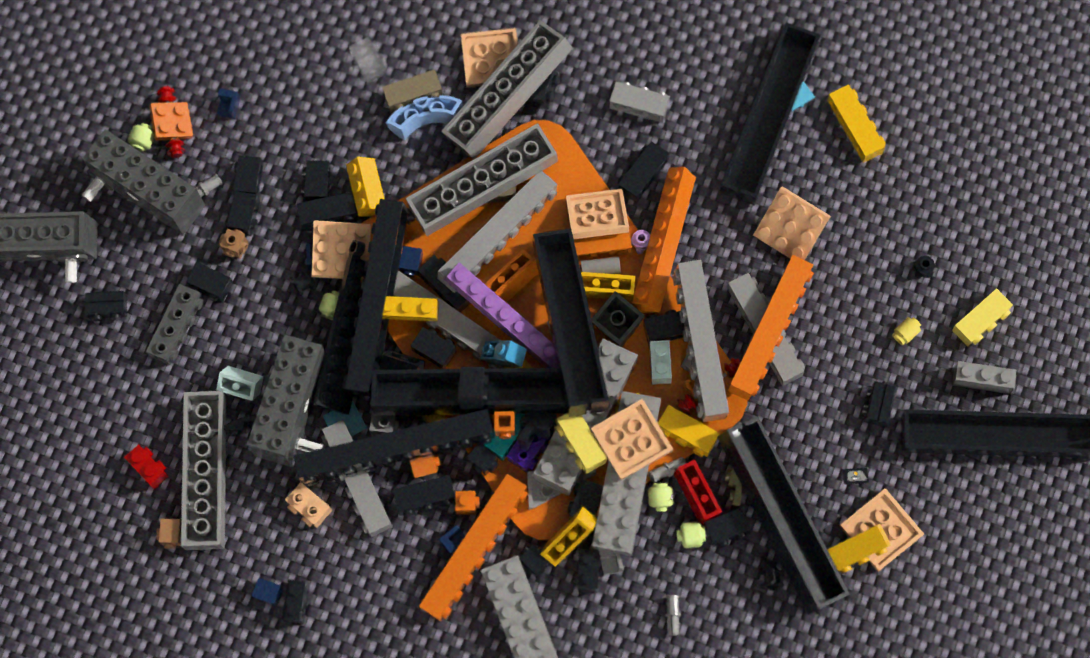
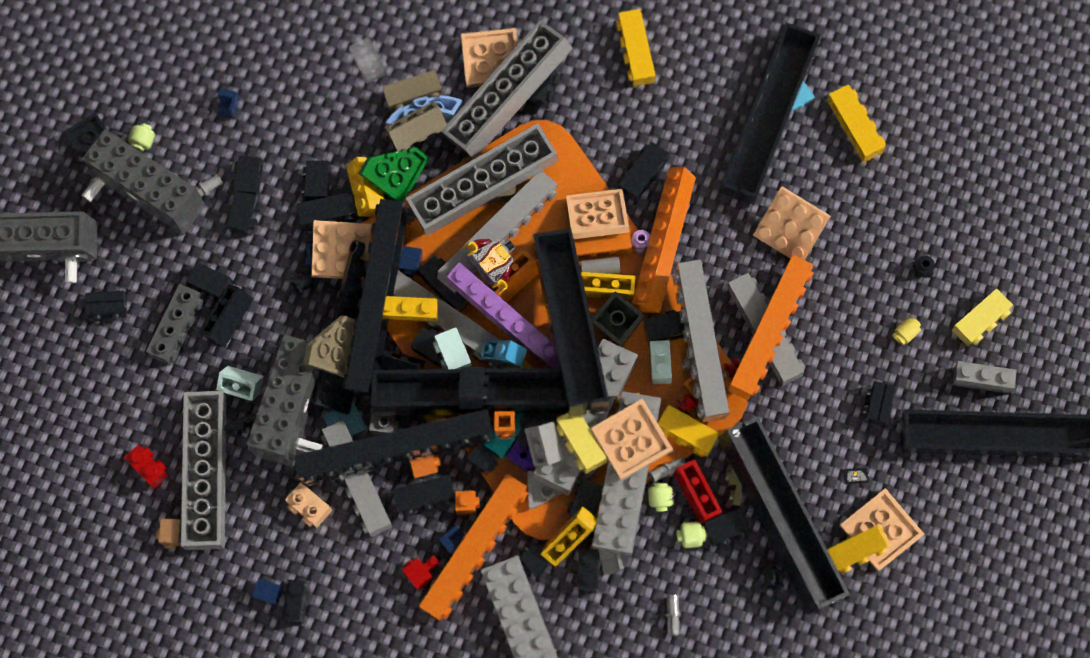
orange plate [149,86,193,158] -> none
medium nougat brick [219,229,248,259] -> none
yellowish green head [319,291,339,320] -> none
light grey brick [610,81,670,123] -> none
none -> black plate [64,112,108,163]
none -> black brick [199,284,254,347]
none -> dark tan plate [303,316,356,377]
none -> green plate [358,148,429,203]
none -> dark tan brick [384,101,448,151]
none -> red brick [402,556,439,591]
none -> light aqua brick [433,328,471,369]
none -> torso [463,239,515,294]
none -> light grey panel [525,422,564,468]
none -> yellow brick [616,9,656,87]

